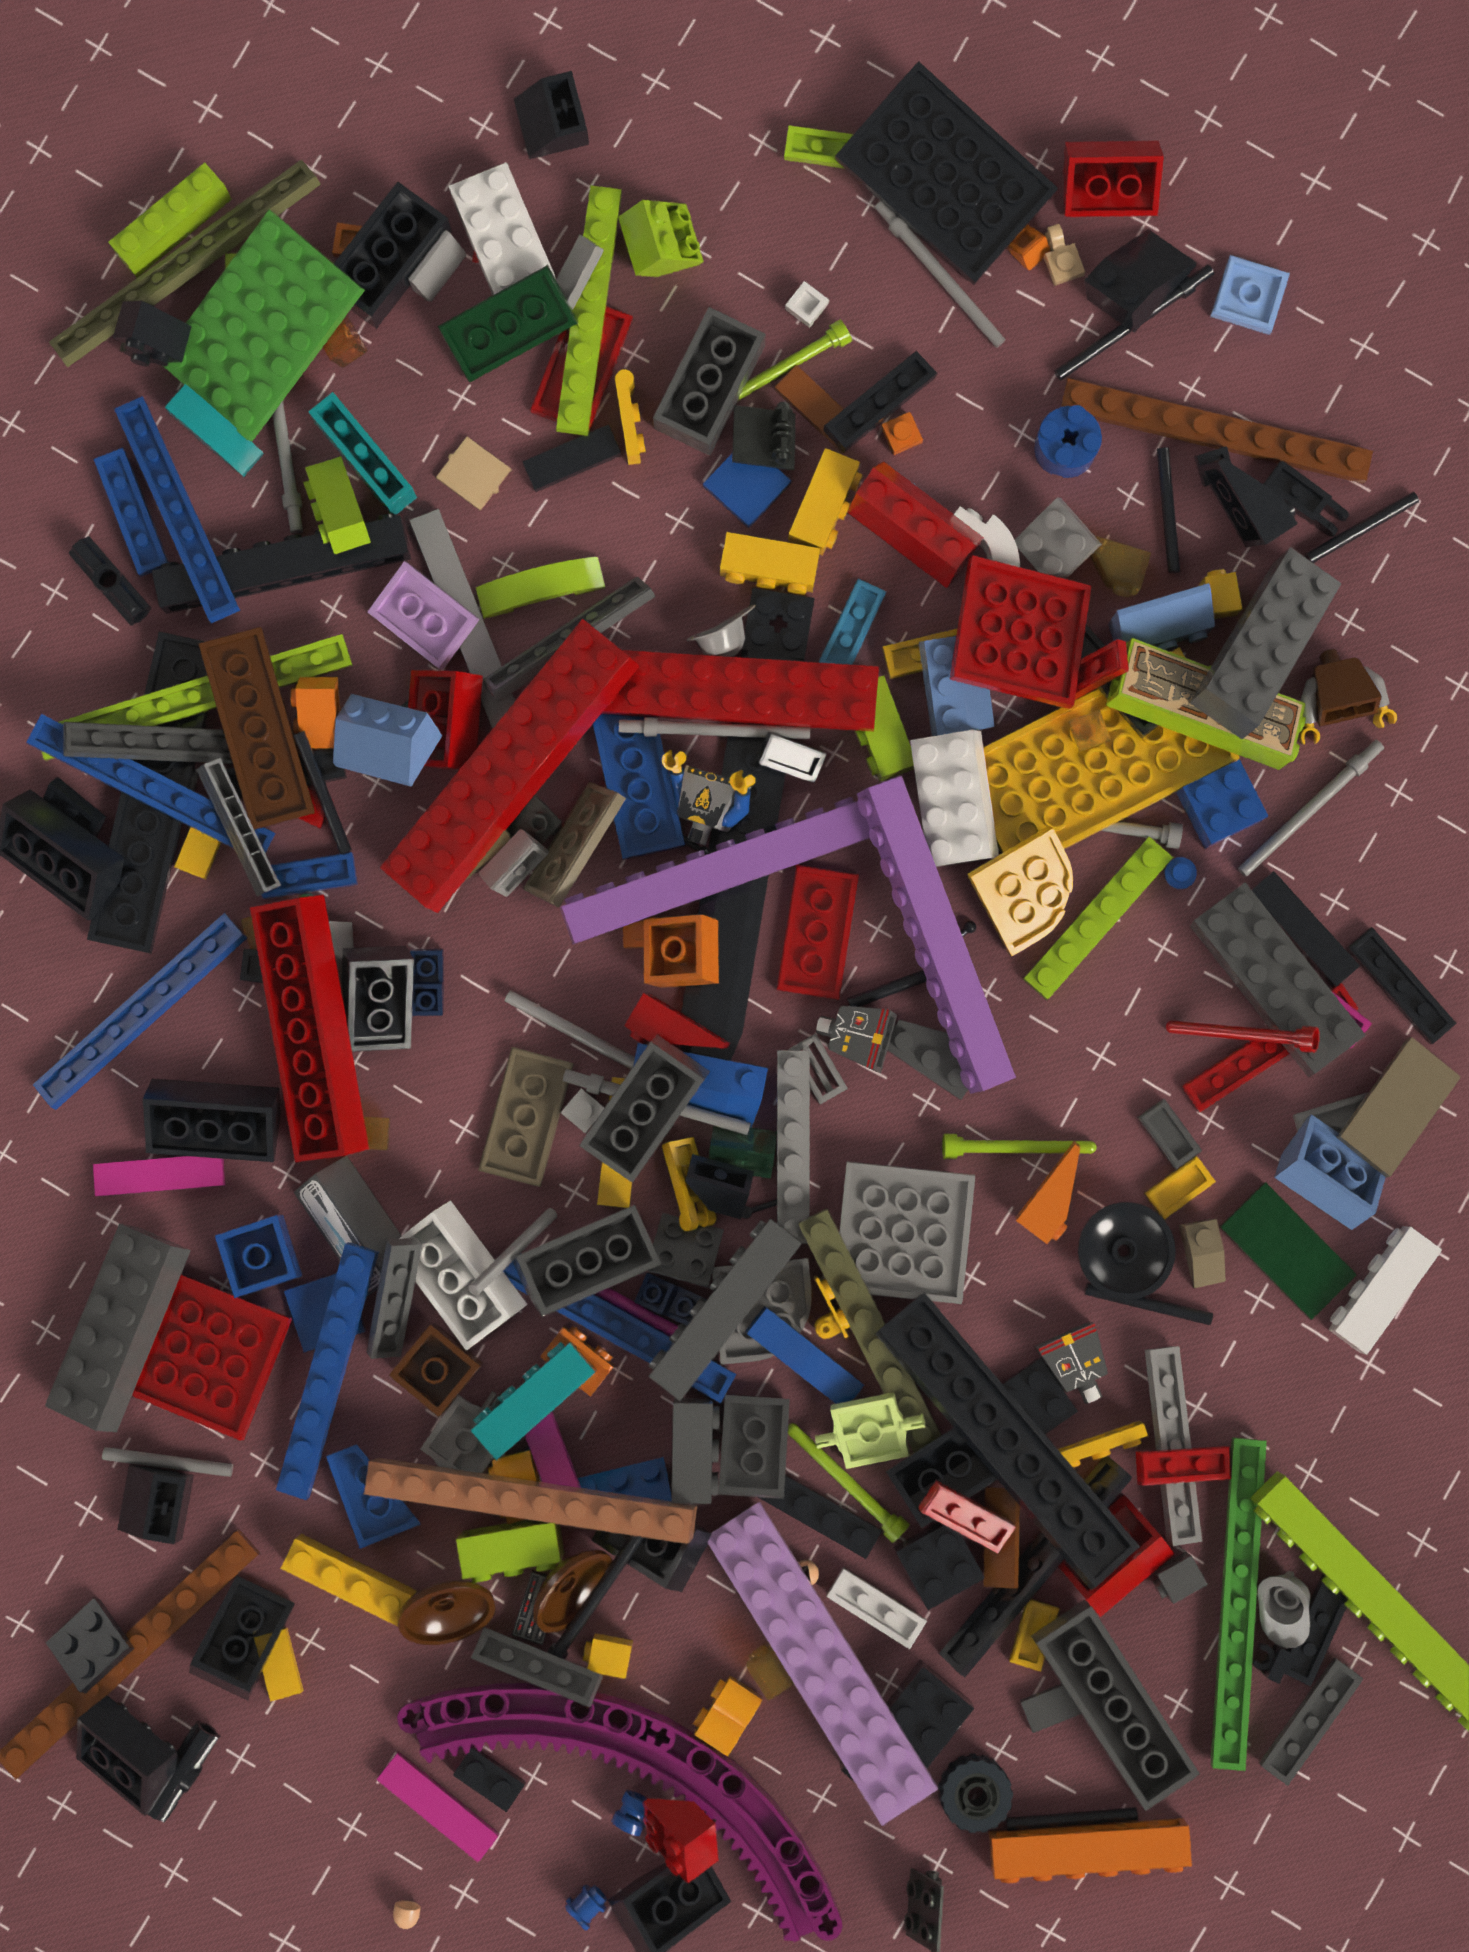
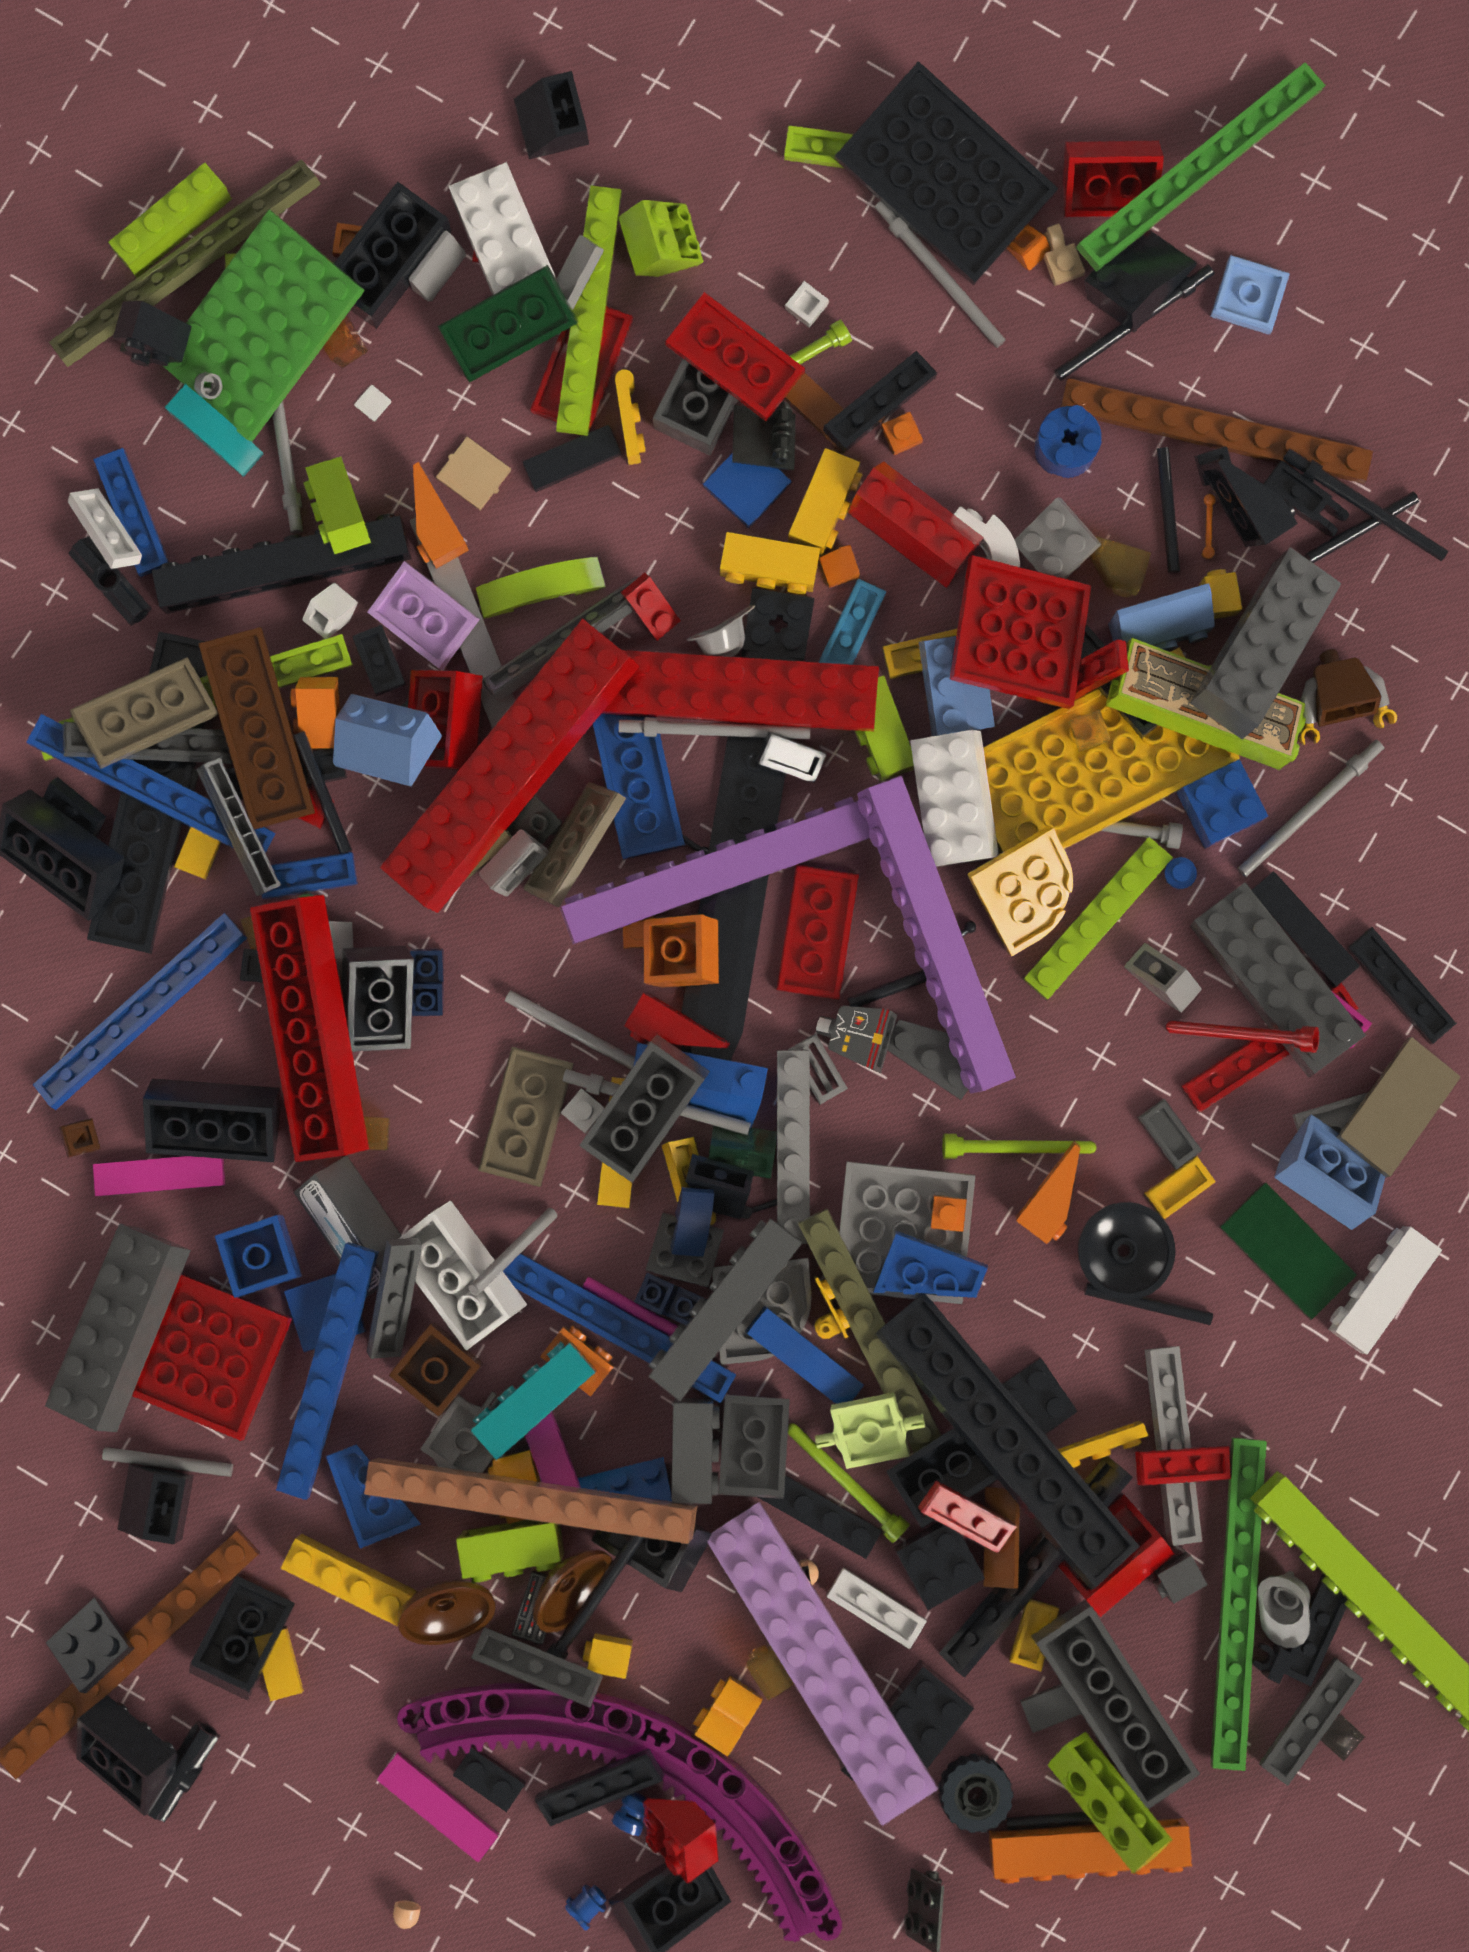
blue plate [114,396,240,624] -> none
teal brick [308,392,417,515] -> none
dark grey slope [513,1205,661,1317] -> none
torso [661,750,755,846] -> none
dark grey torso [1034,1321,1108,1404] -> none
dark tan slope [1178,1218,1226,1288] -> none
none -> reddish brown tile [59,1118,101,1158]
none -> white plate [68,488,142,569]
none -> dark tan tile [70,657,218,769]
none -> light grey hinge [194,372,222,399]
none -> white brick [302,582,358,639]
none -> black plate [352,625,406,696]
none -> white sticker [354,385,392,421]
none -> orange slope [413,462,469,569]
none -> black tile [534,1748,665,1827]
none -> red plate [620,572,681,641]
none -> red plate [665,292,805,421]
none -> dark blue slope [670,1187,714,1257]
none -> orange slope [819,544,860,588]
none -> blue wing [873,1231,988,1298]
none -> orange plate [931,1195,967,1232]
none -> lime brick [1048,1731,1172,1874]
none -> bright green plate [1076,62,1325,272]
none -> light grey slope [1124,943,1202,1013]
none -> orange hinge [1201,494,1216,560]
none -> black bar [1283,448,1448,561]
none -> clear smoke tile [1321,1713,1365,1761]

